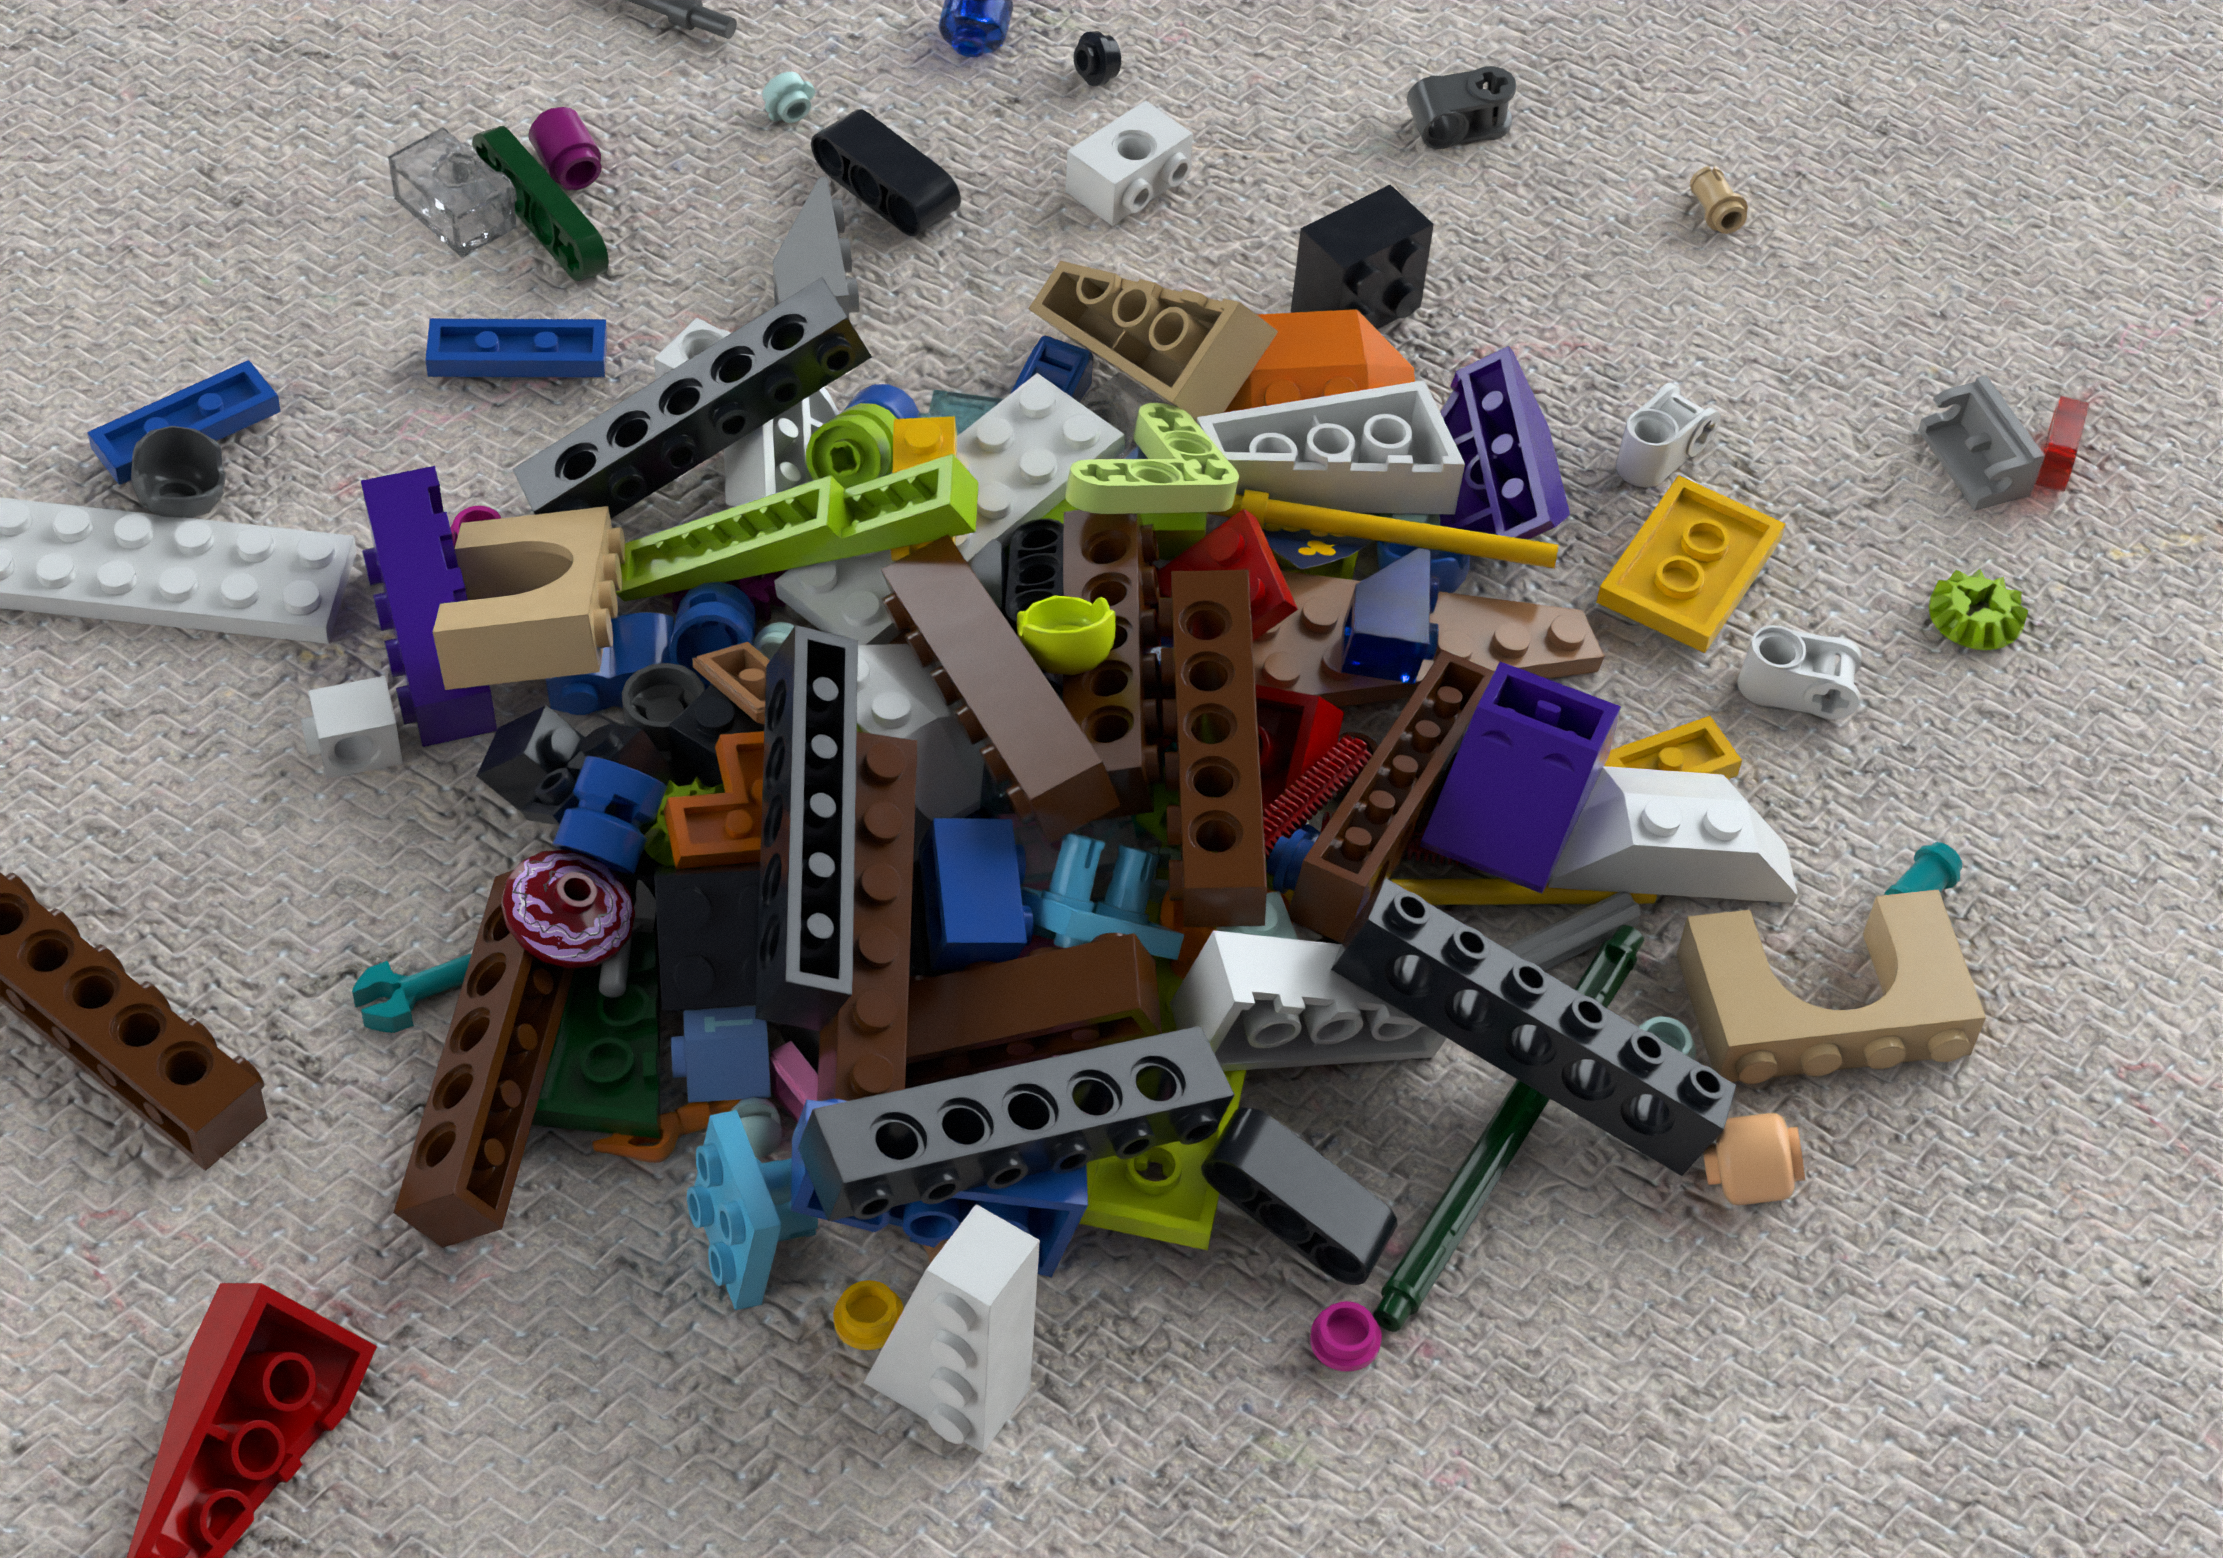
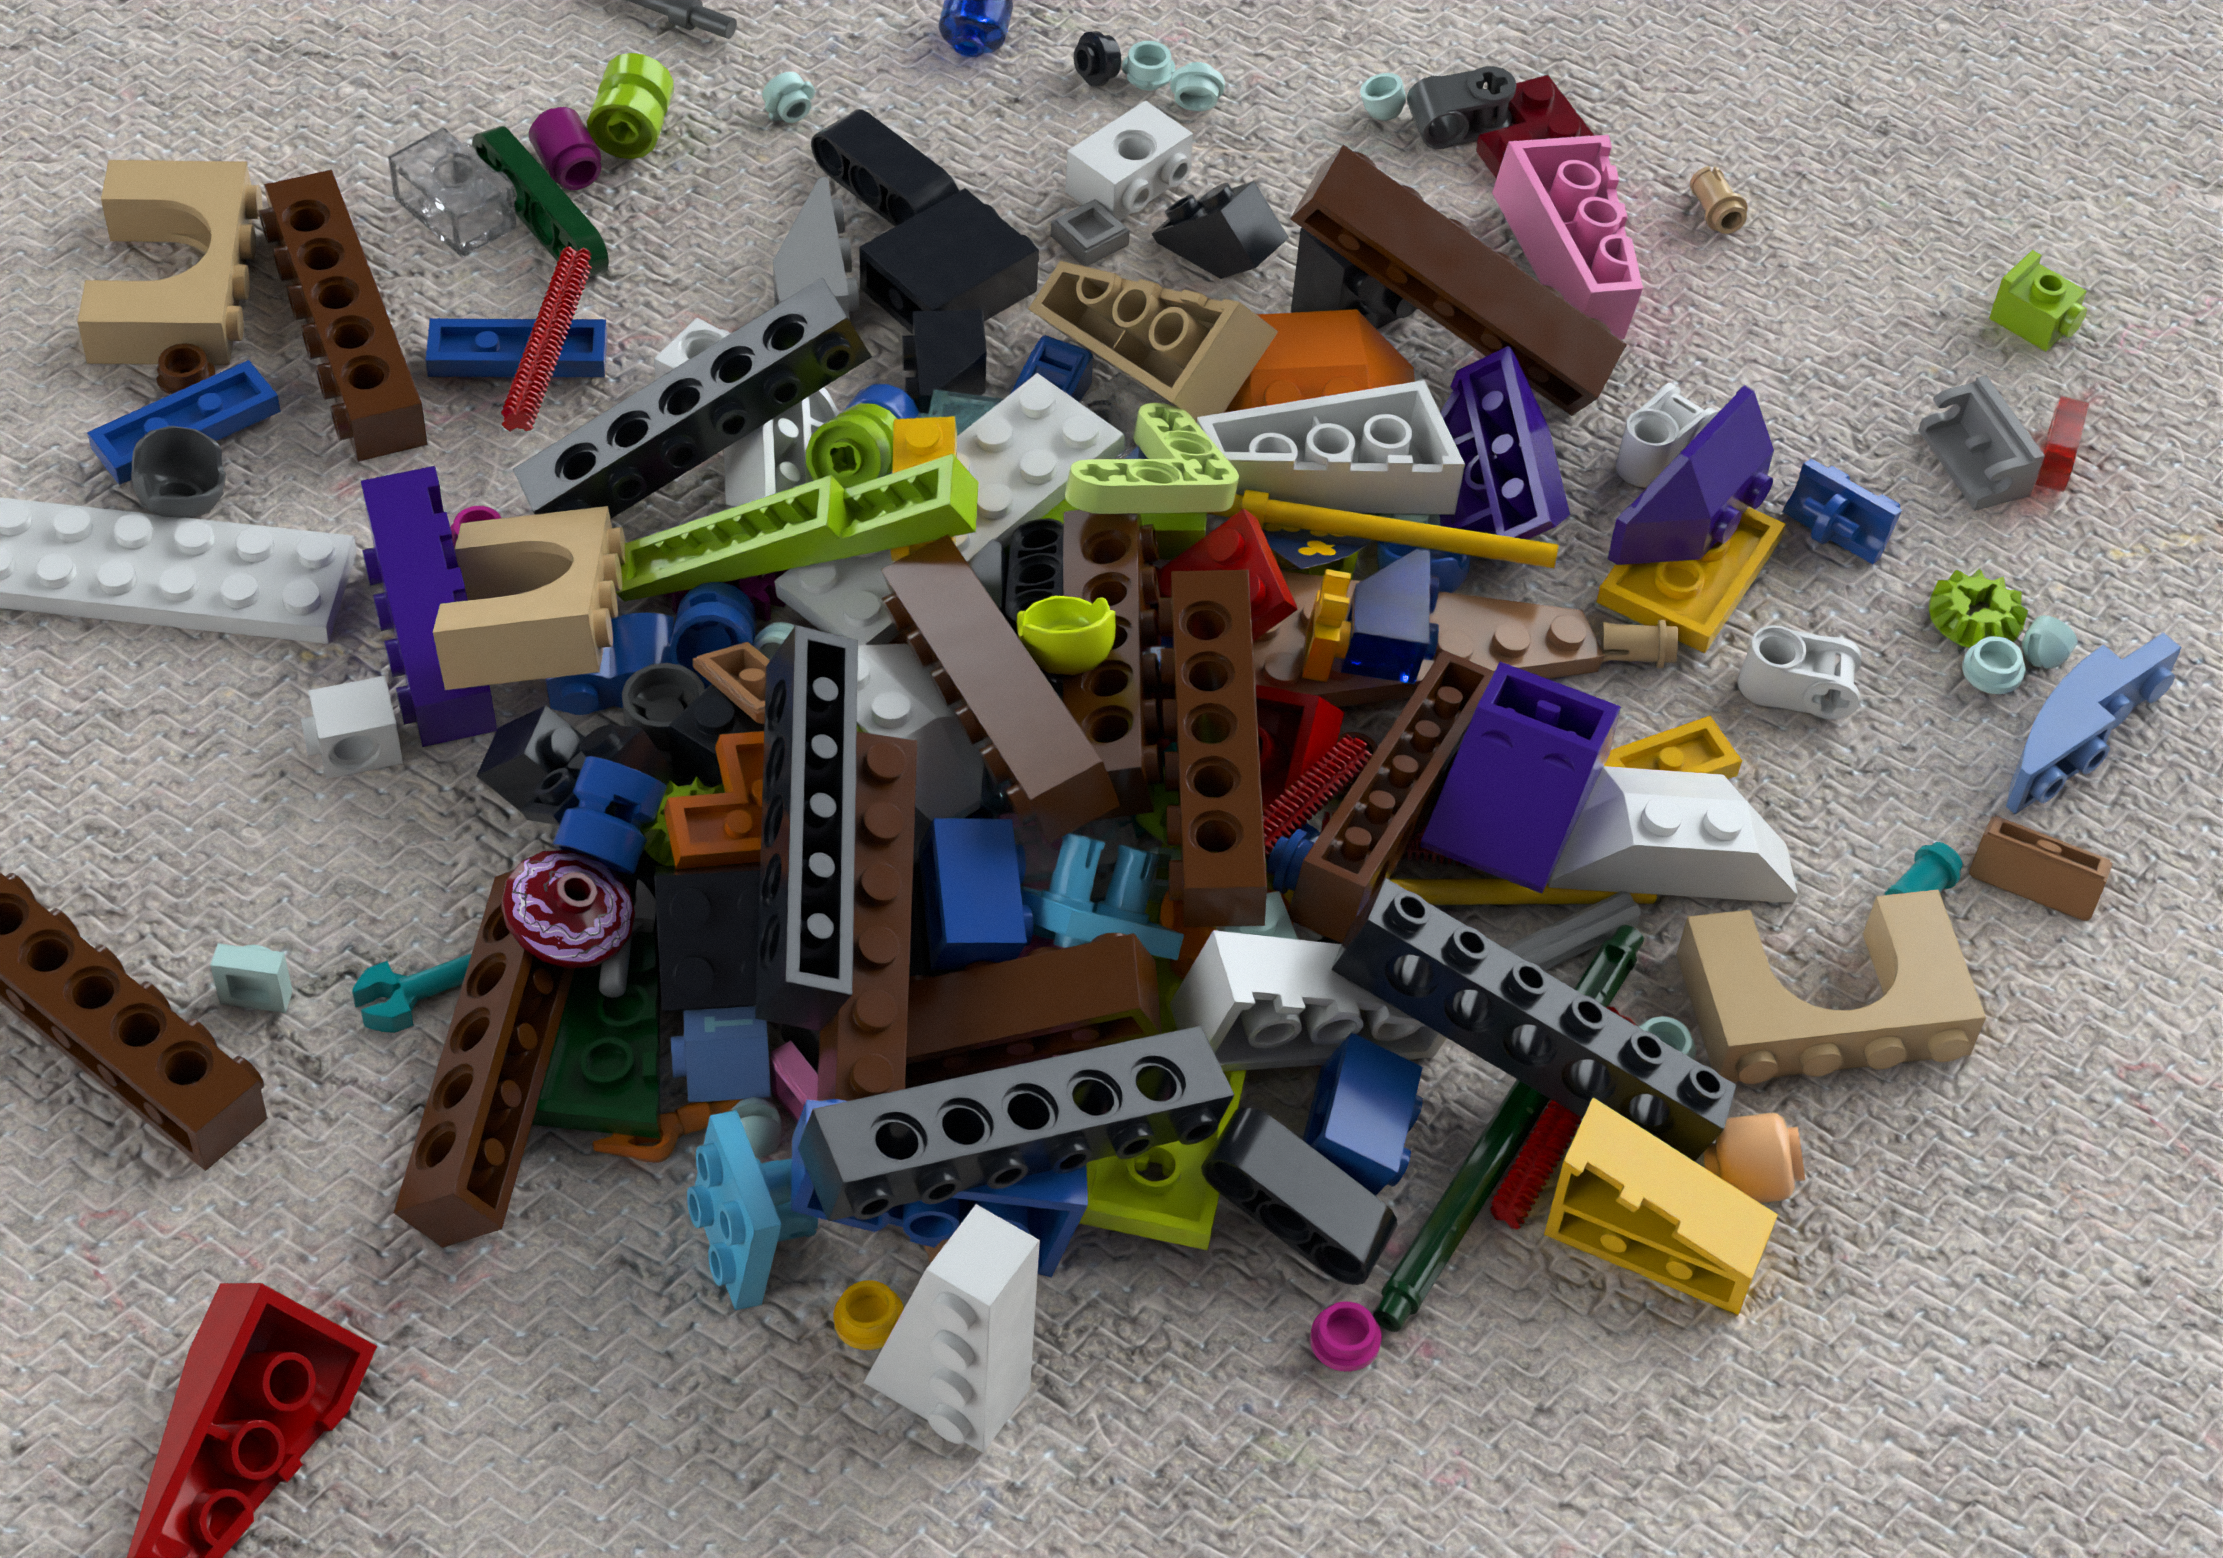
none -> tan arch [77,160,262,365]
none -> reddish brown plate [156,343,216,394]
none -> light aqua plate [210,943,293,1013]
none -> reddish brown brick [259,170,428,462]
none -> red axle [501,246,592,432]
none -> lime wheel [587,53,674,159]
none -> black brick [859,188,1039,334]
none -> black slope [902,309,987,418]
none -> light grey tile [1050,199,1130,267]
none -> light aqua plate [1122,41,1175,91]
none -> black slope [1151,181,1289,279]
none -> light aqua plate [1170,62,1225,111]
none -> reddish brown brick [1290,144,1627,416]
none -> yellow plate [1302,569,1351,682]
none -> blue brick [1302,1032,1423,1196]
none -> light aqua hinge [1360,73,1406,121]
none -> dark red plate [1476,75,1595,179]
none -> red axle [1490,1006,1636,1229]
none -> bright pink wedge [1492,135,1643,340]
none -> yellow wedge [1544,1098,1778,1315]
none -> tan pin [1600,620,1678,668]
none -> dark purple wedge [1607,385,1774,565]
none -> blue hips [1782,459,1902,564]
none -> light aqua plate [1962,636,2025,694]
none -> medium nougat slope [1969,815,2113,921]
none -> lime brick [1989,250,2087,352]
none -> medium blue slope [2006,632,2182,814]
none -> light aqua hinge [2022,615,2078,669]

